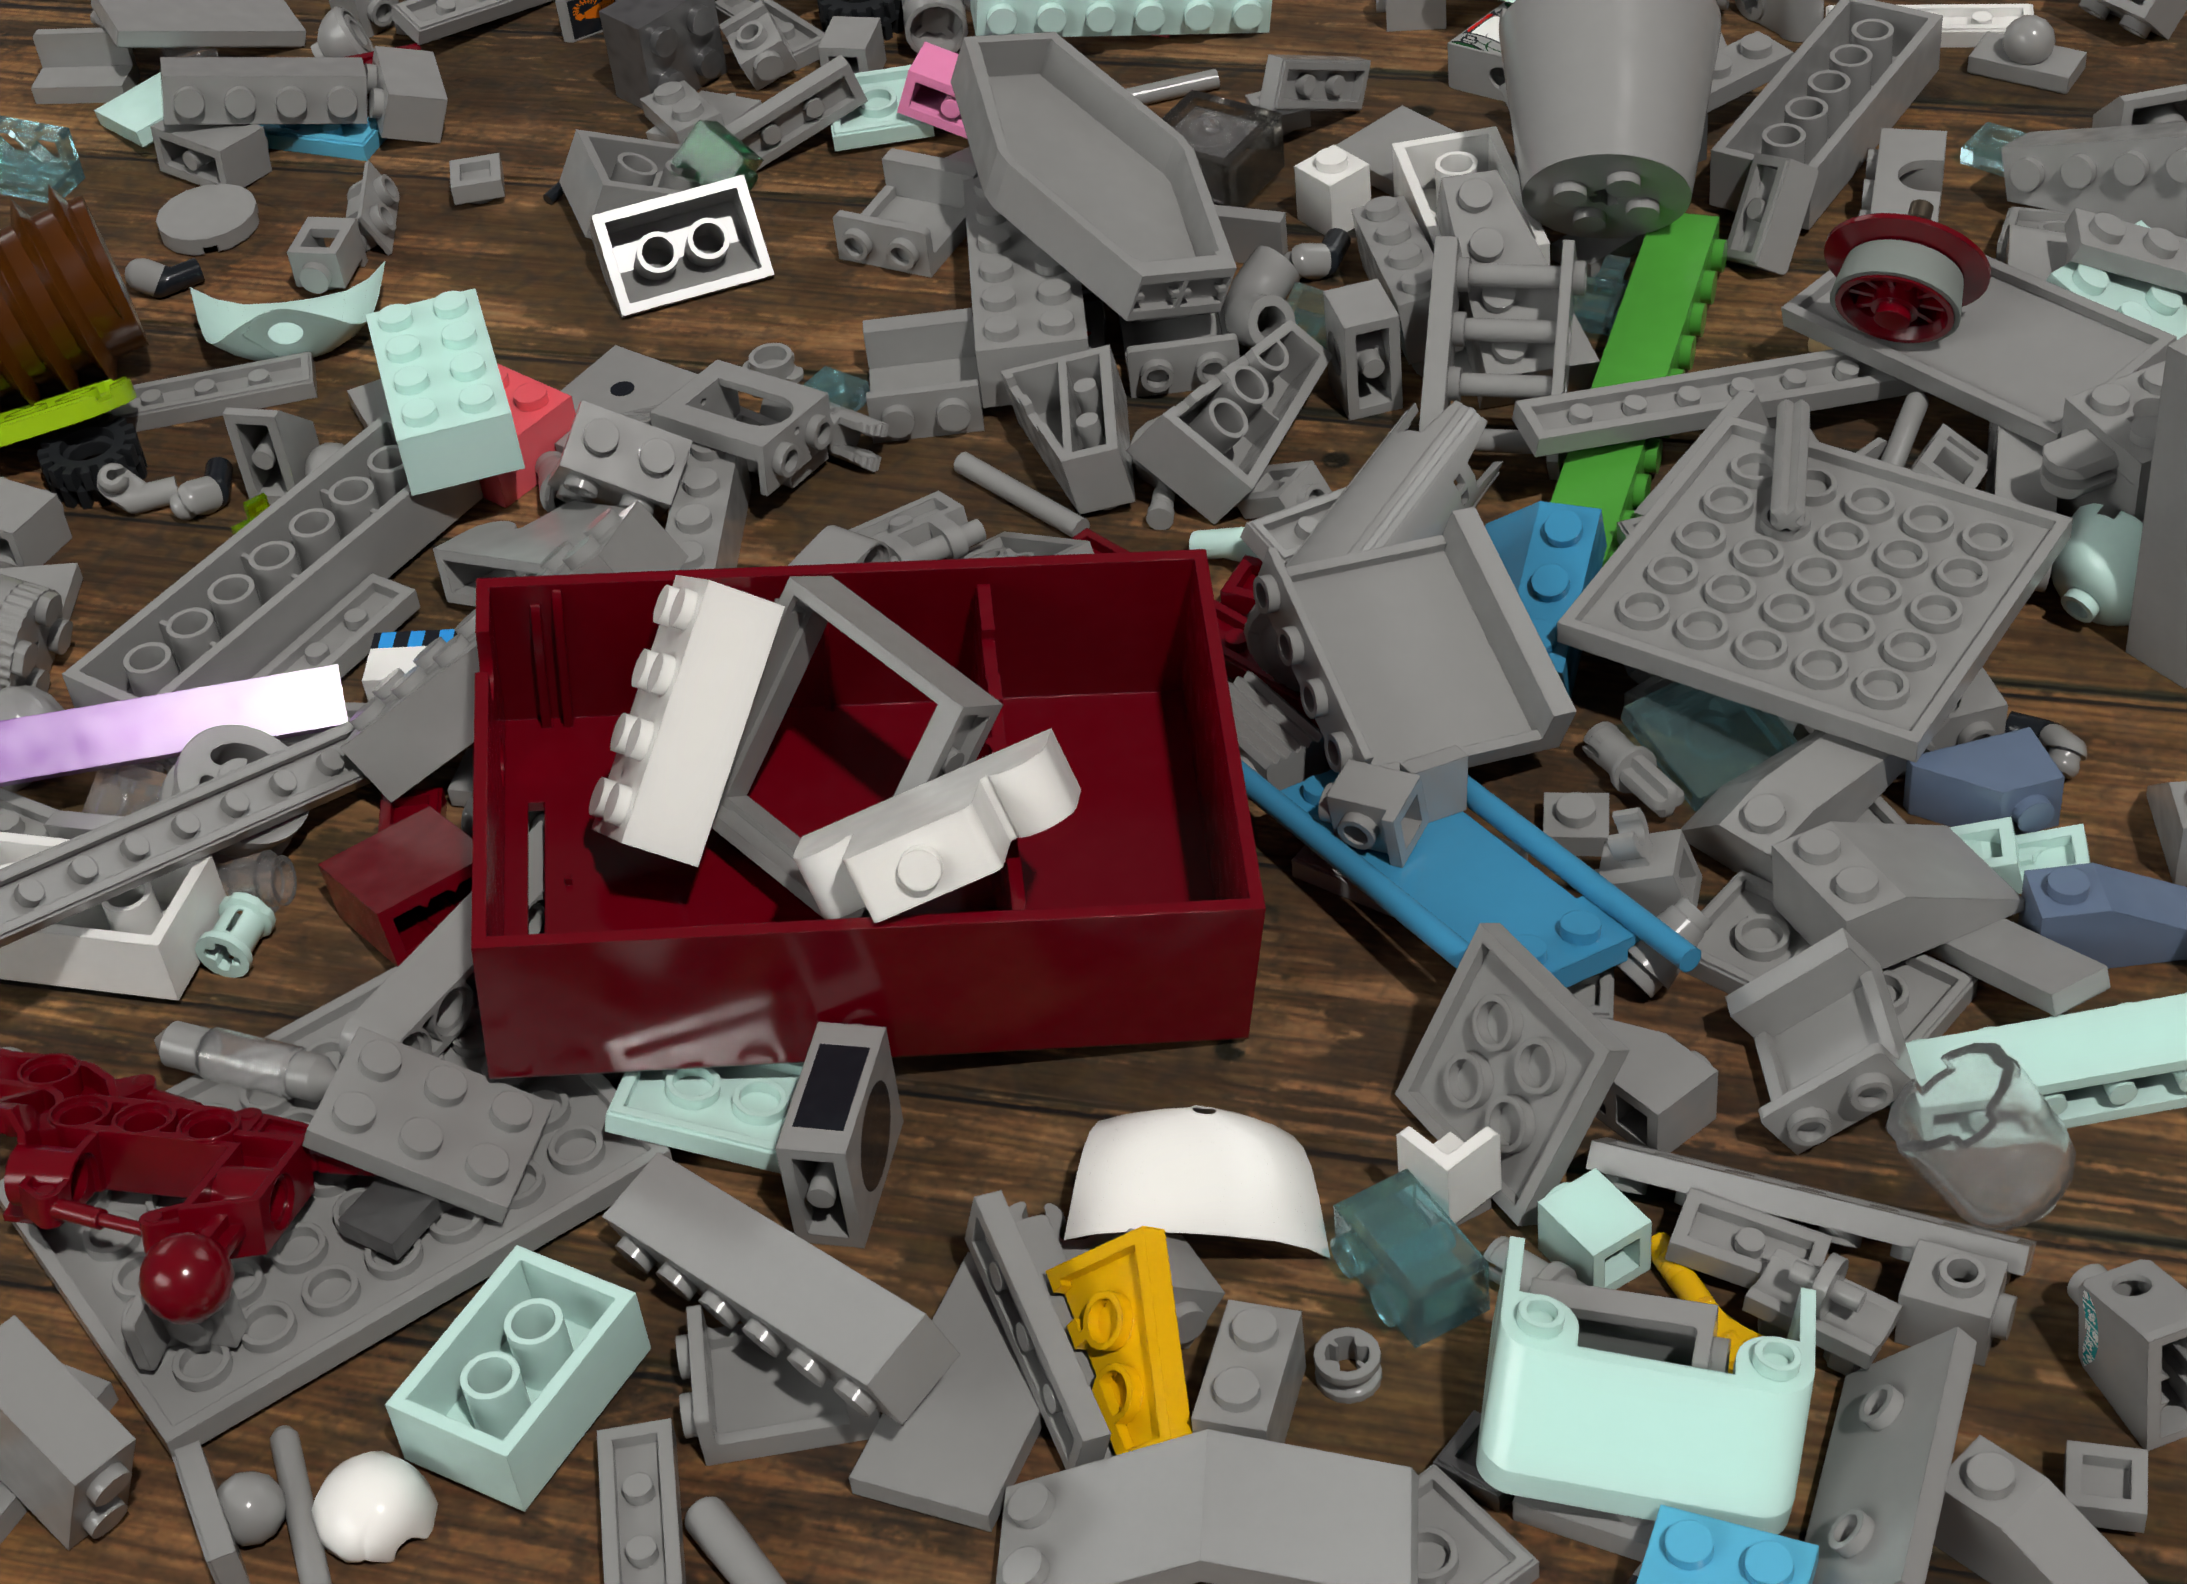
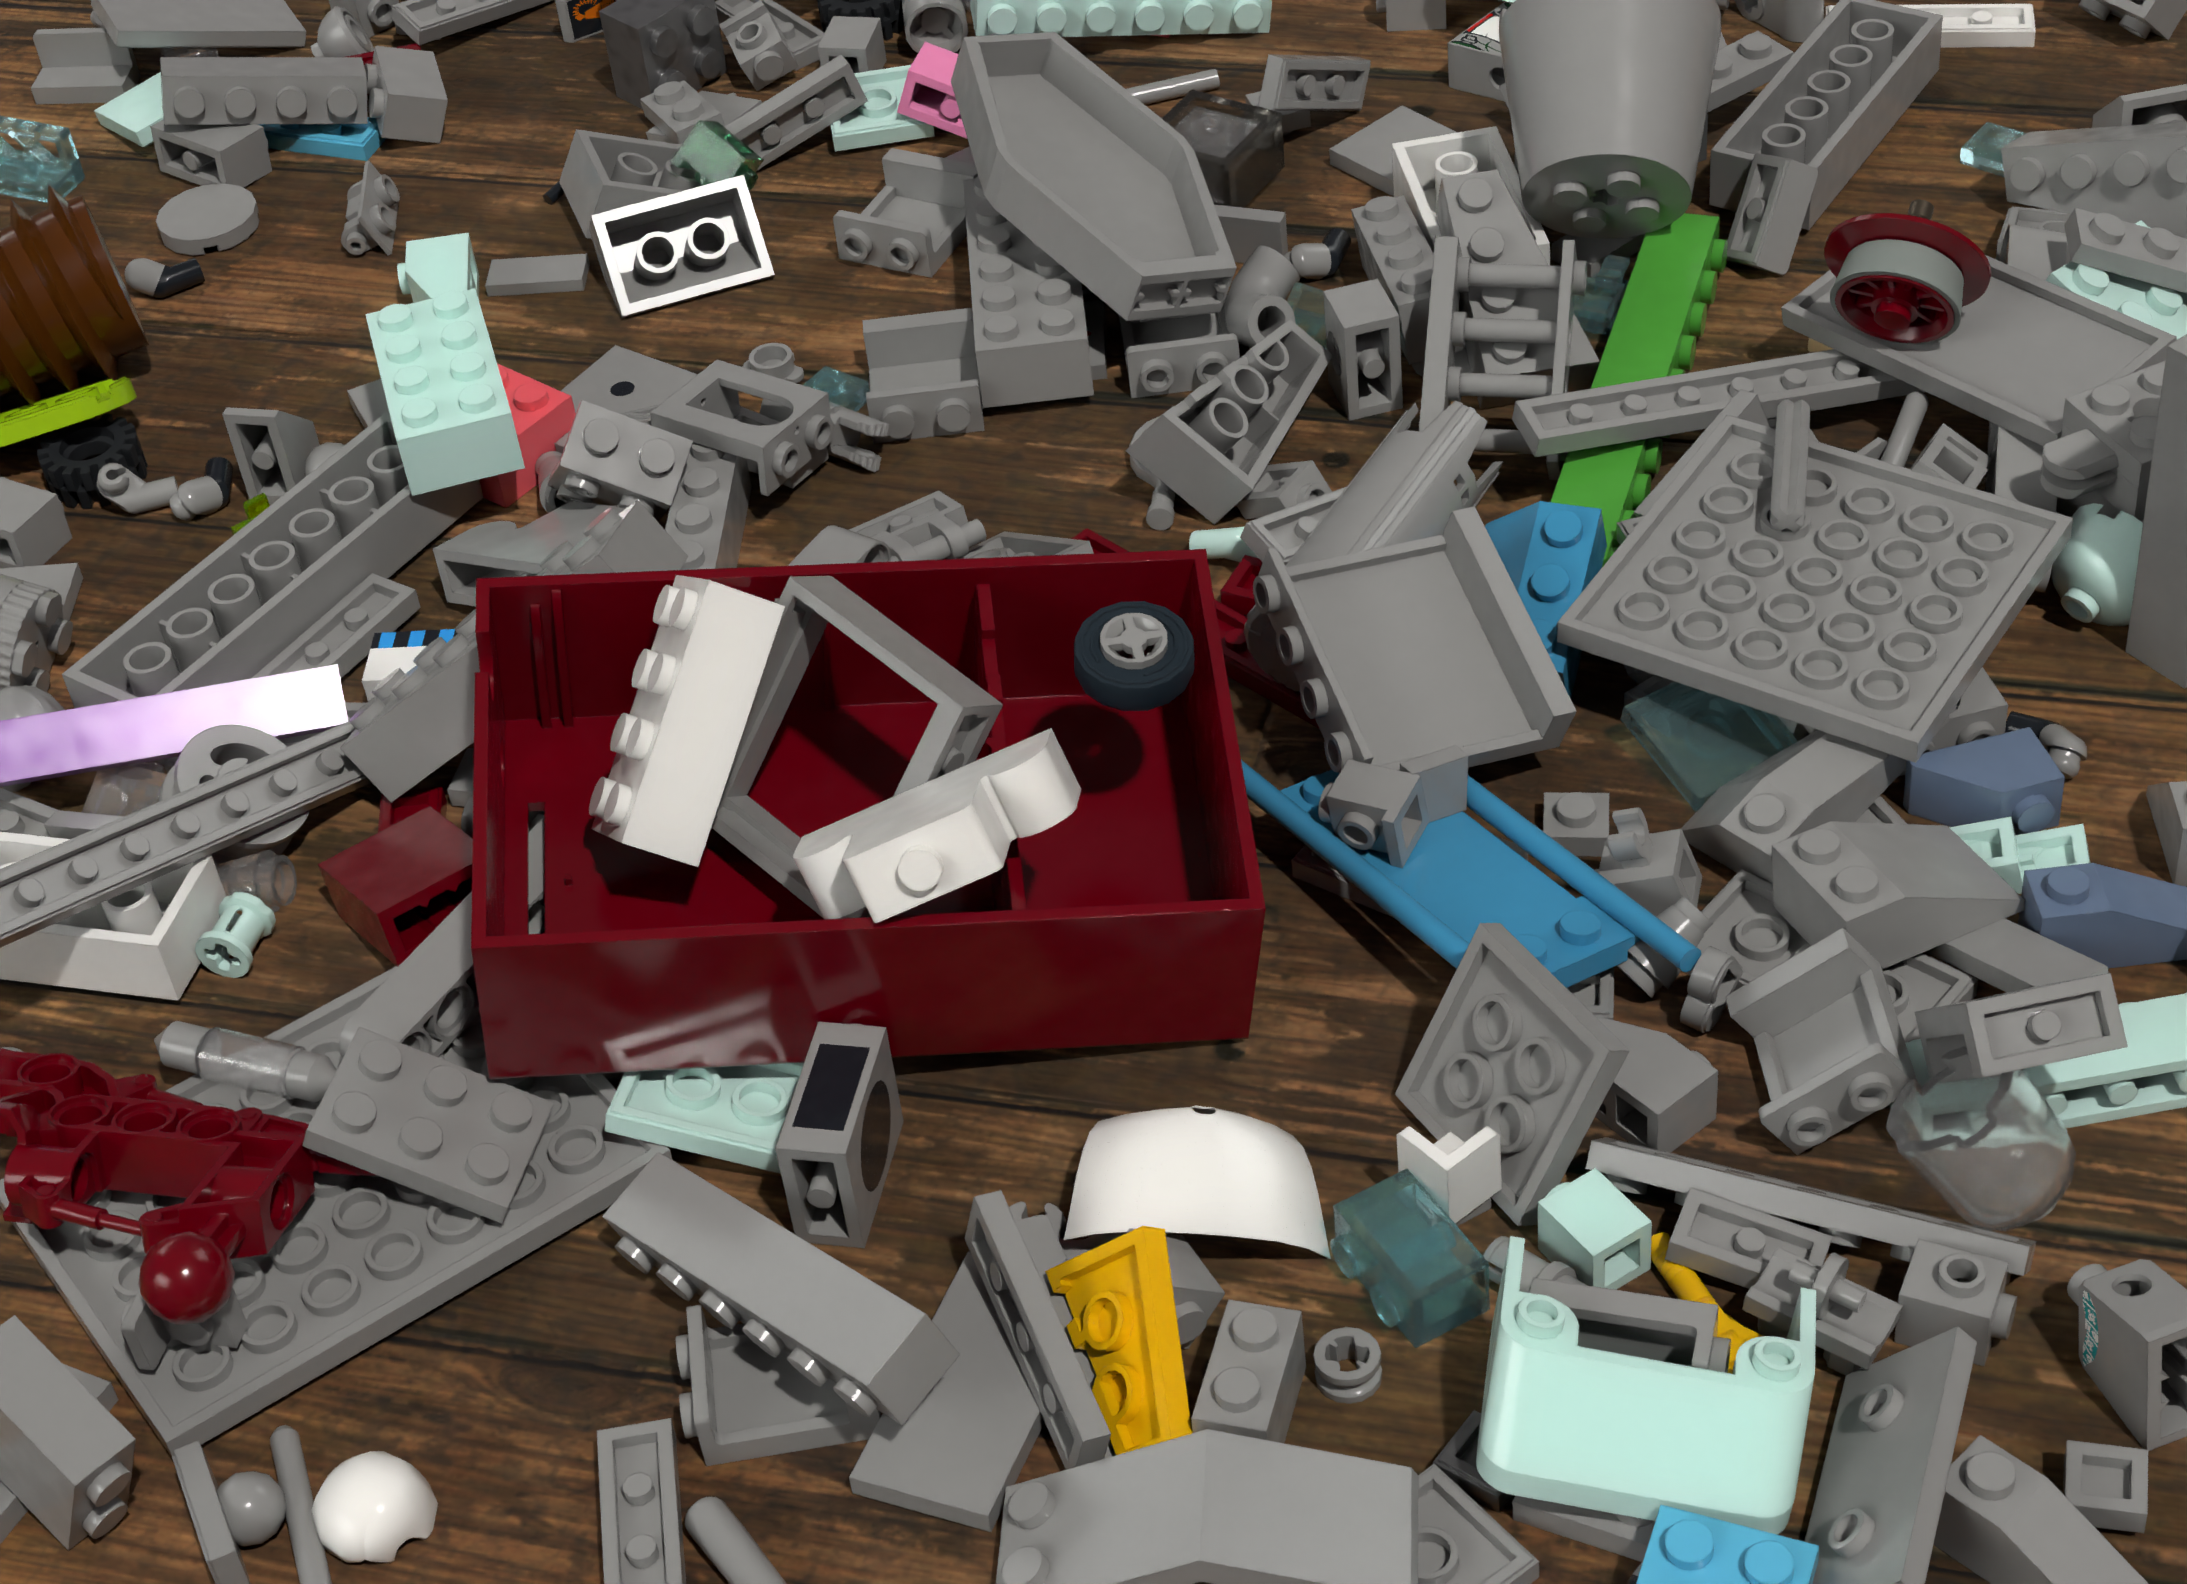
light grey tile [98,352,318,432] -> none
light aqua piece [190,261,385,361] -> none
light grey brick [287,217,368,294] -> none
flat silver tile [338,1176,442,1261] -> none
light aqua brick [385,1245,651,1512] -> none
light grey plate [449,153,505,205] -> none
light grey bar [954,452,1090,538] -> none
light grey wedge [1000,344,1135,515] -> none
light grey brick [1228,671,1330,790] -> none
white brick [1294,144,1371,235] -> none
light grey axle [1582,721,1684,817] -> none
light grey arch [1859,128,1947,222] -> none
light grey tile [1967,15,2087,94] -> none
none -> light aqua slope [397,233,479,303]
none -> light grey piece [485,253,590,297]
none -> black wheel [1074,601,1195,711]
none -> light grey tile [1680,946,1743,1033]
none -> light grey panel [1915,973,2128,1081]

